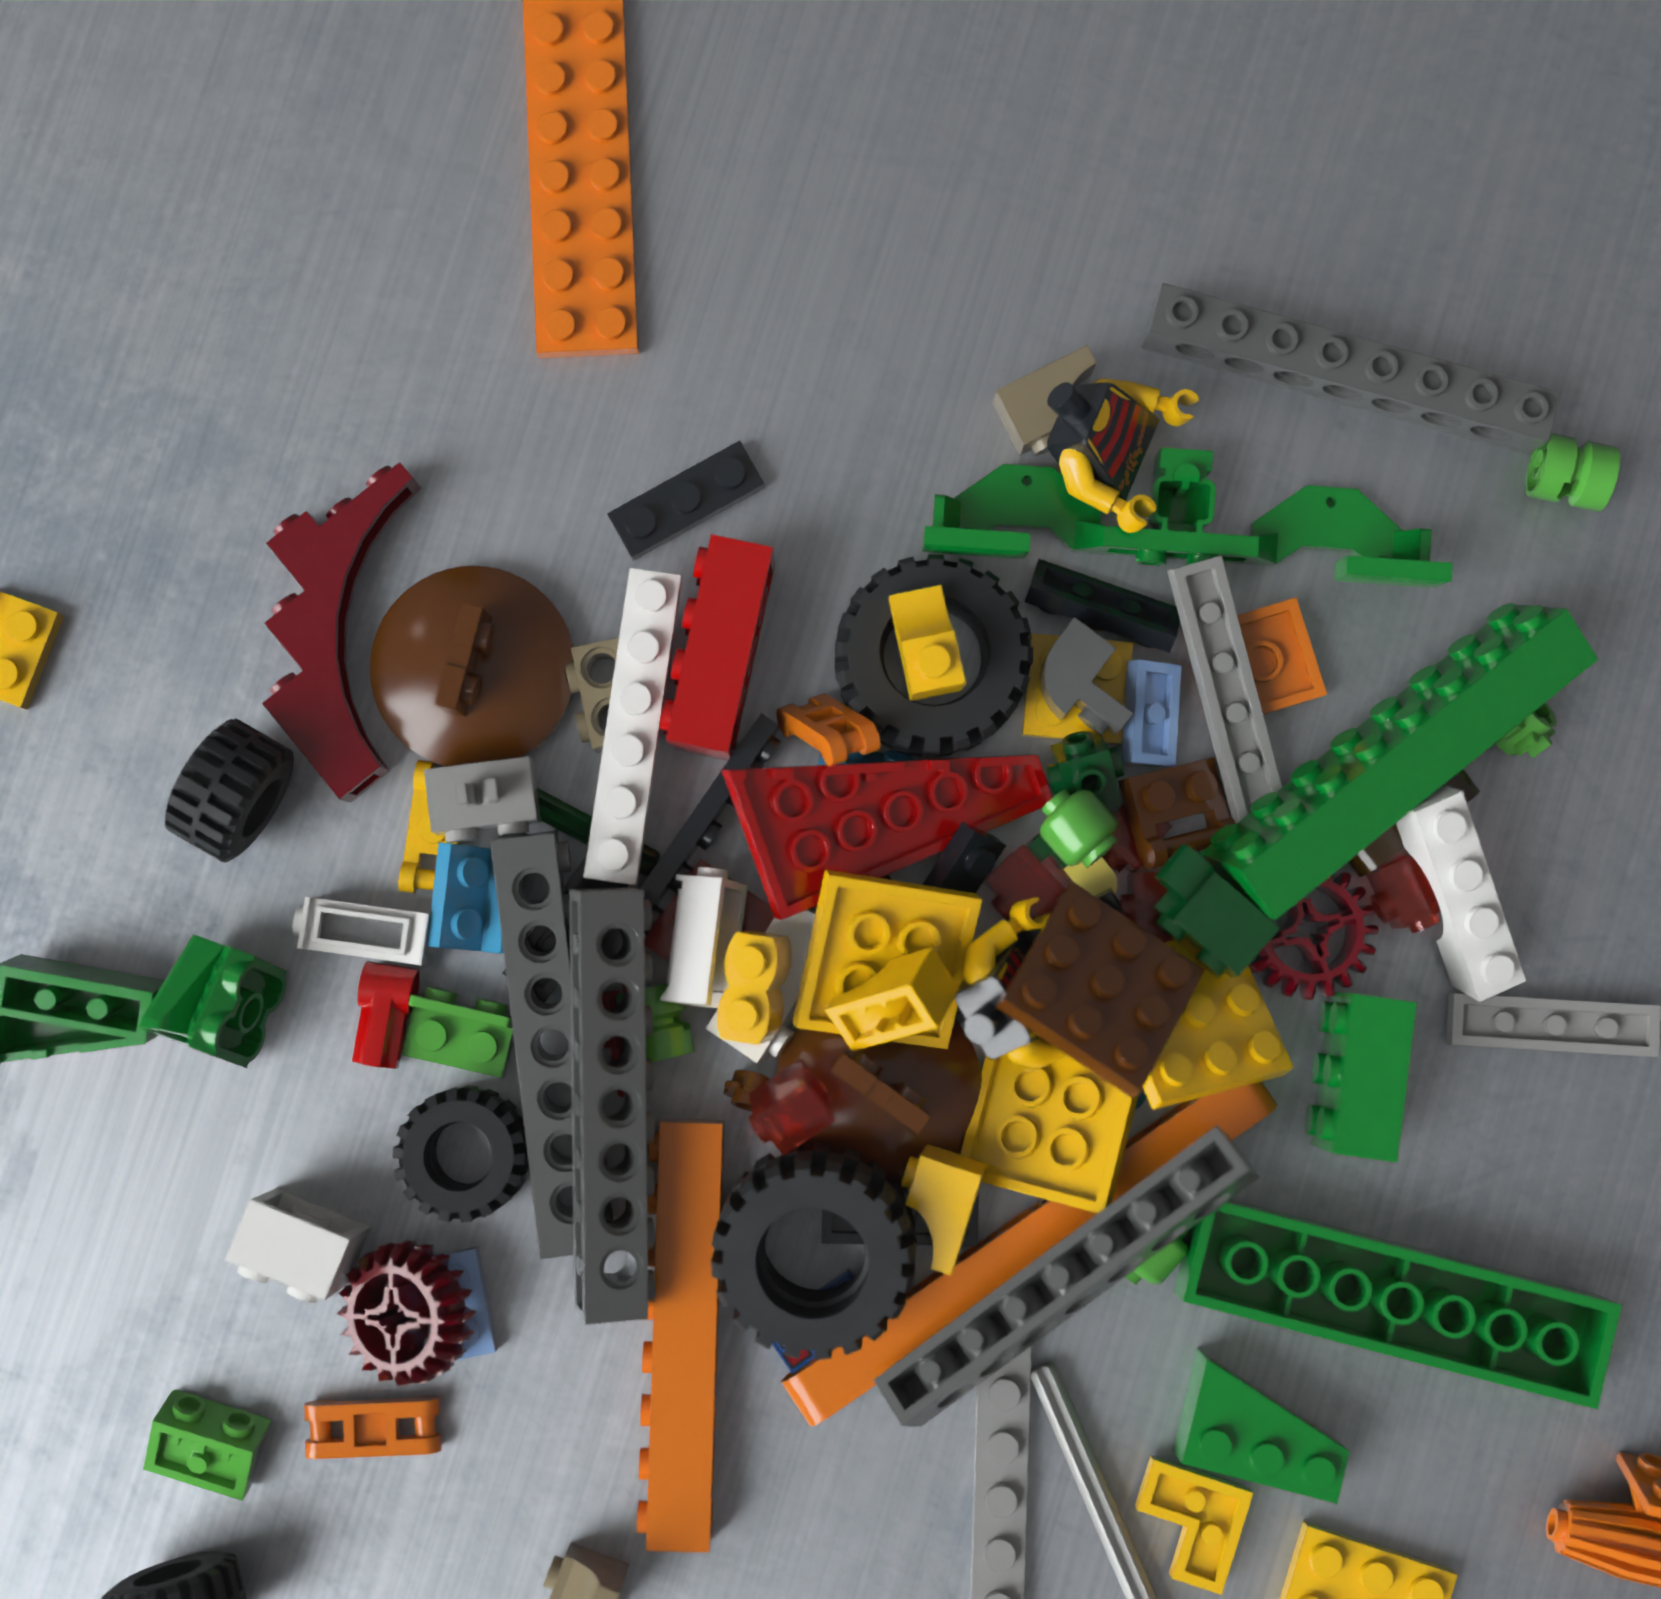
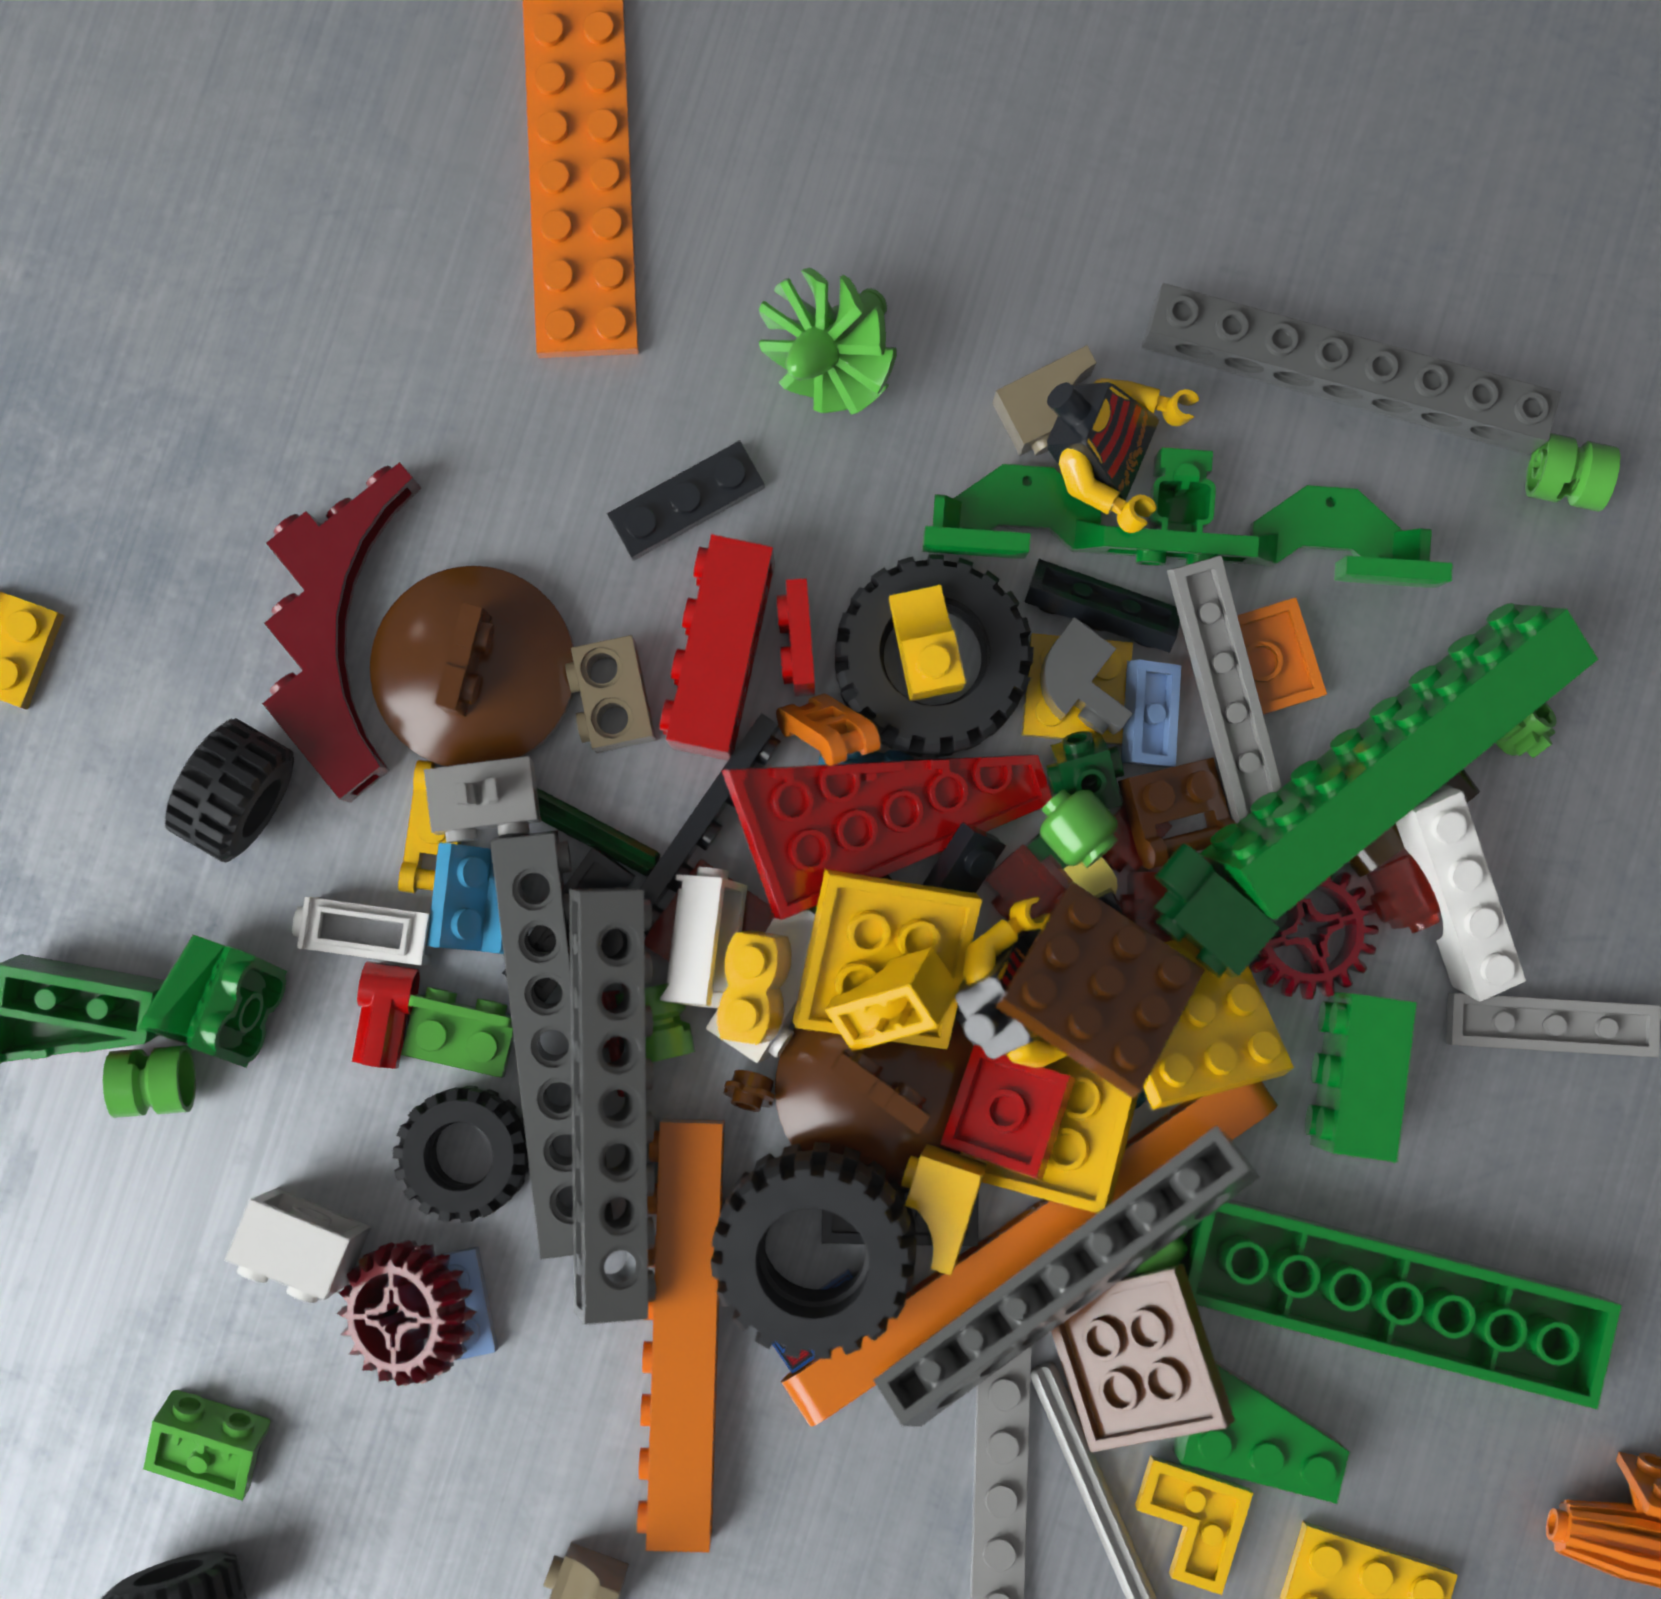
orange plate [304,1395,441,1459] -> none
white plate [583,568,682,886] -> none
clear red brick [748,1059,836,1156] -> none
none -> bright green wheel [103,1045,196,1118]
none -> bright green piece [759,268,897,415]
none -> red plate [776,578,815,697]
none -> red plate [940,1044,1076,1180]
none -> plate [1051,1264,1235,1453]

